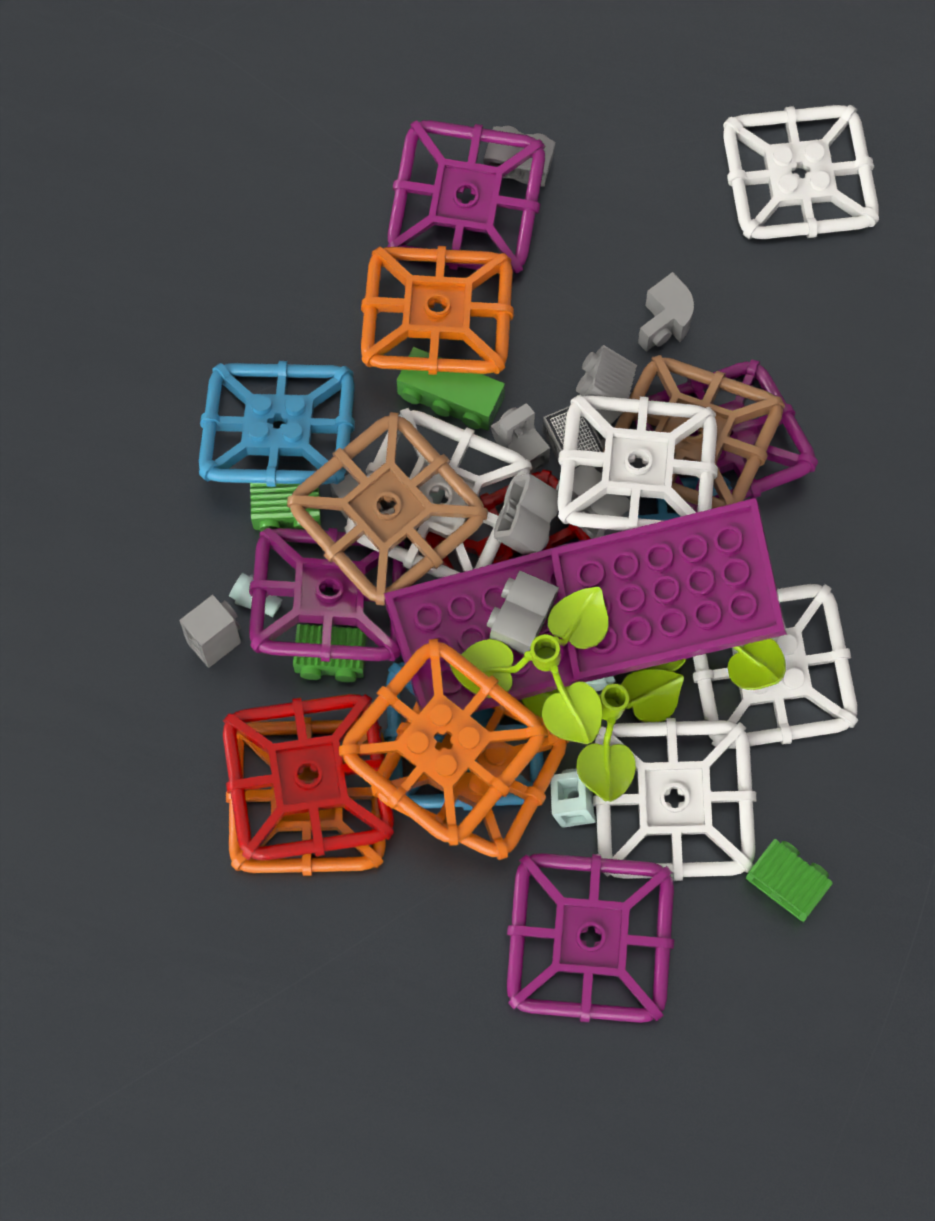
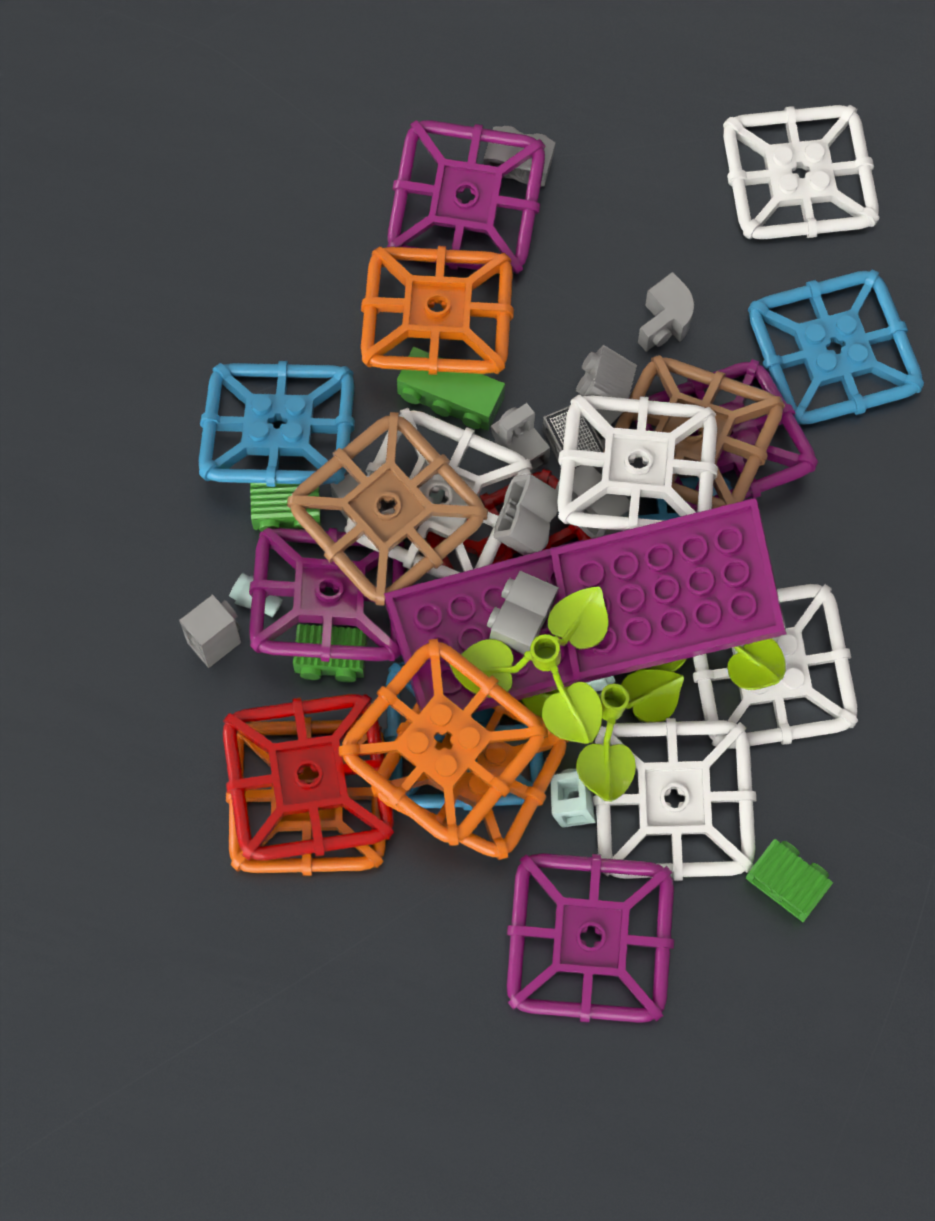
none -> dark azure plate [748,269,924,425]

